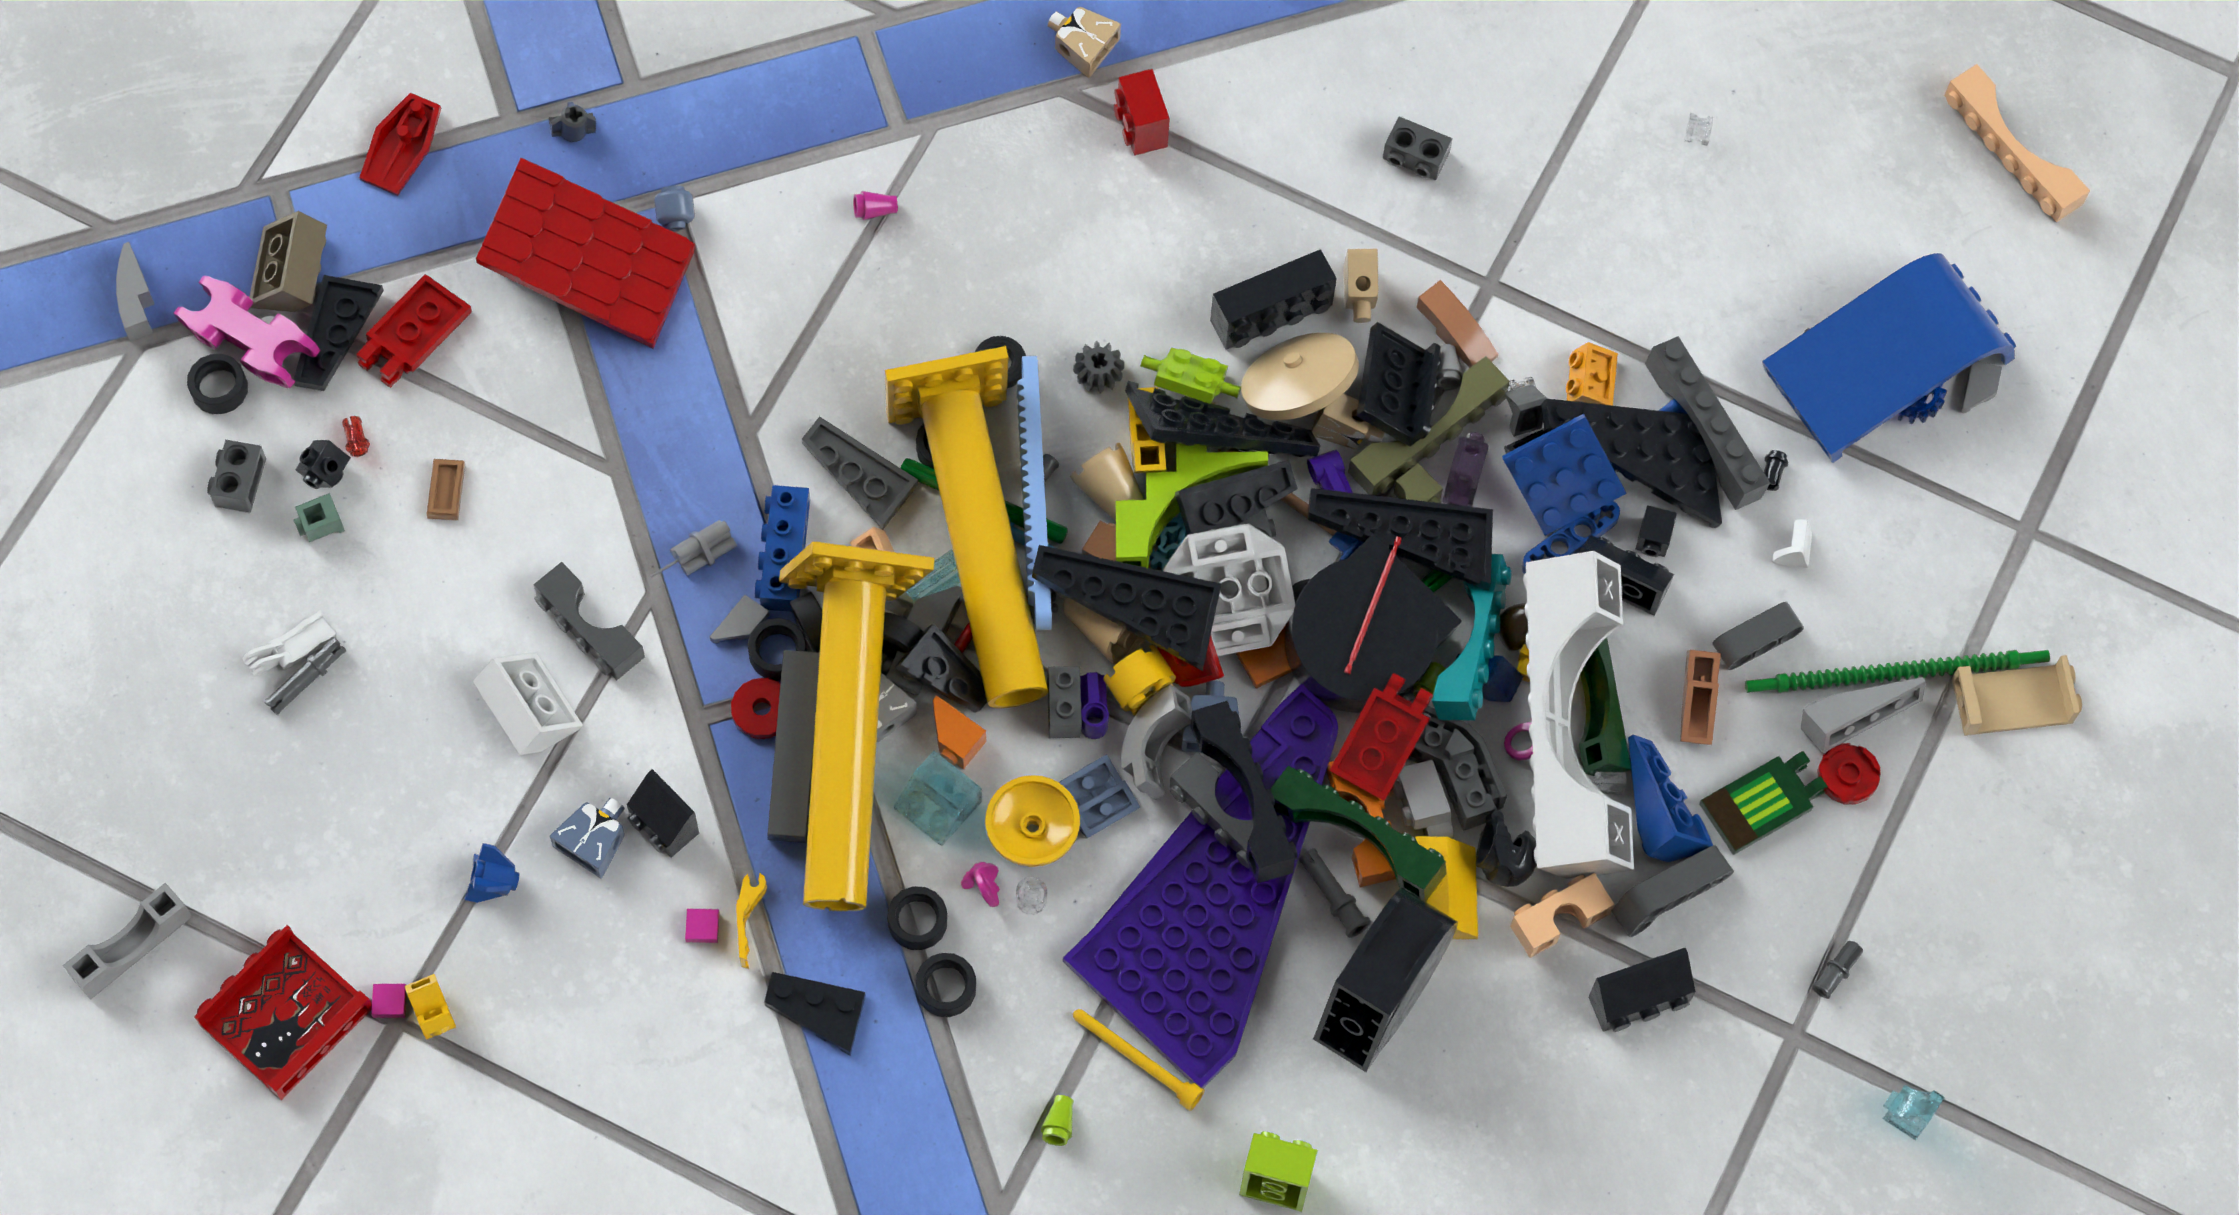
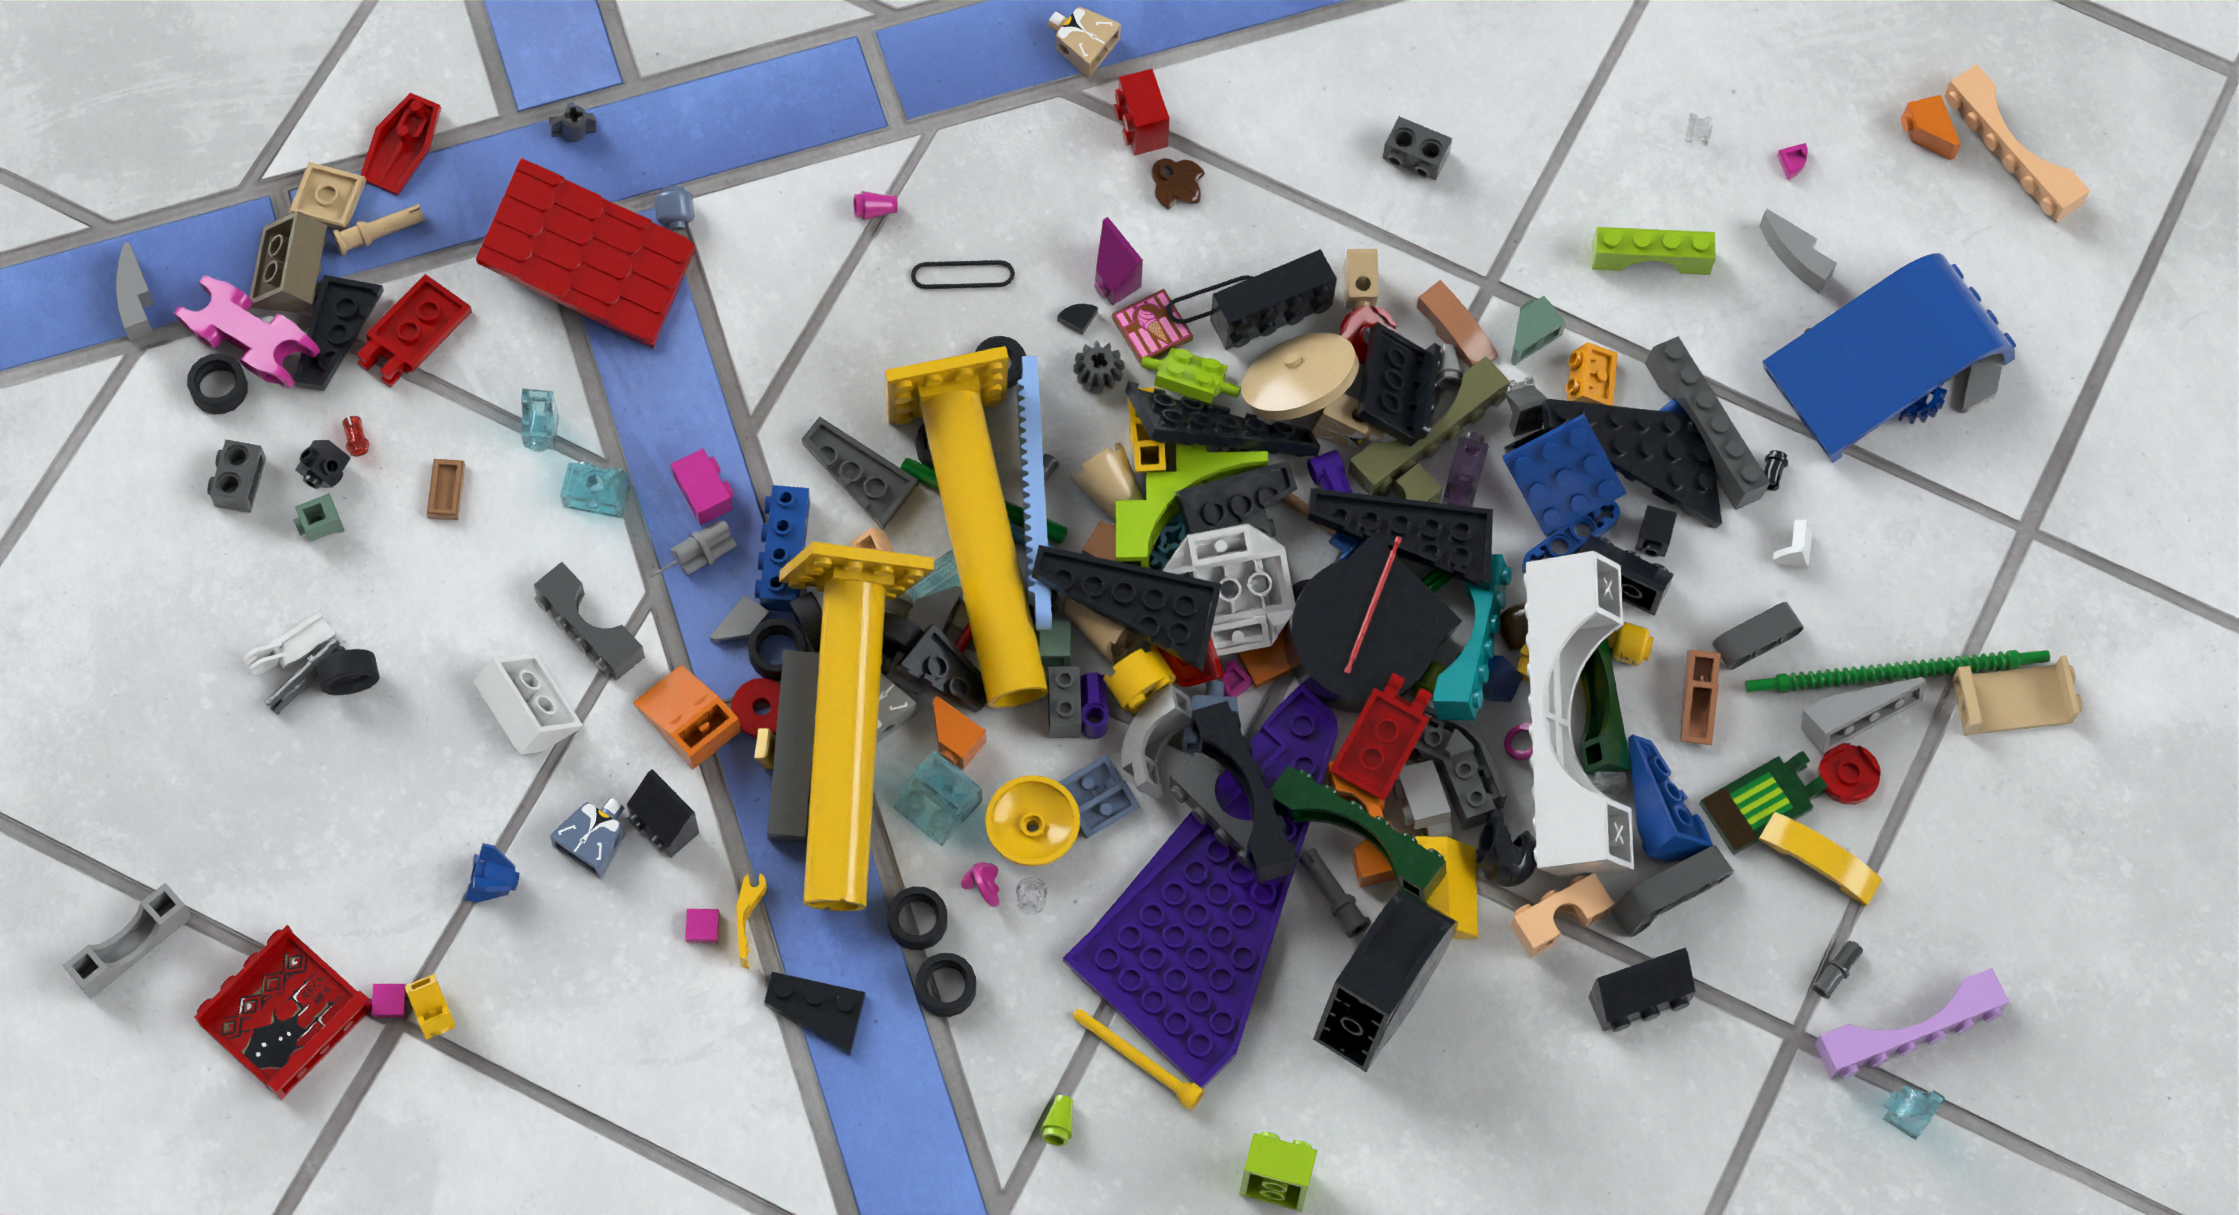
none -> tan plate [289,162,366,231]
none -> black tyre [316,649,380,695]
none -> tan pin [332,204,425,256]
none -> clear light blue arch [521,388,559,452]
none -> clear light blue brick [560,462,631,518]
none -> orange slope [633,665,741,770]
none -> dark pink brick [670,449,735,525]
none -> yellow tile [754,728,776,769]
none -> black piece [911,260,1015,289]
none -> sand green brick [1040,618,1071,667]
none -> black tile [1057,303,1098,335]
none -> magenta slope [1094,217,1143,306]
none -> tile [1112,289,1193,365]
none -> reddish brown plate [1151,158,1205,210]
none -> black piece [1167,275,1253,324]
none -> dark pink tile [1222,659,1253,698]
none -> red tile [1339,305,1397,365]
none -> sand green slope [1511,296,1566,365]
none -> lime arch [1592,227,1716,275]
none -> yellow head [1608,622,1654,666]
none -> yellow slope [1758,812,1883,906]
none -> light grey slope [1759,209,1837,293]
none -> dark pink tile [1777,143,1808,180]
none -> lavender arch [1814,968,2009,1079]
none -> orange slope [1901,95,1961,160]

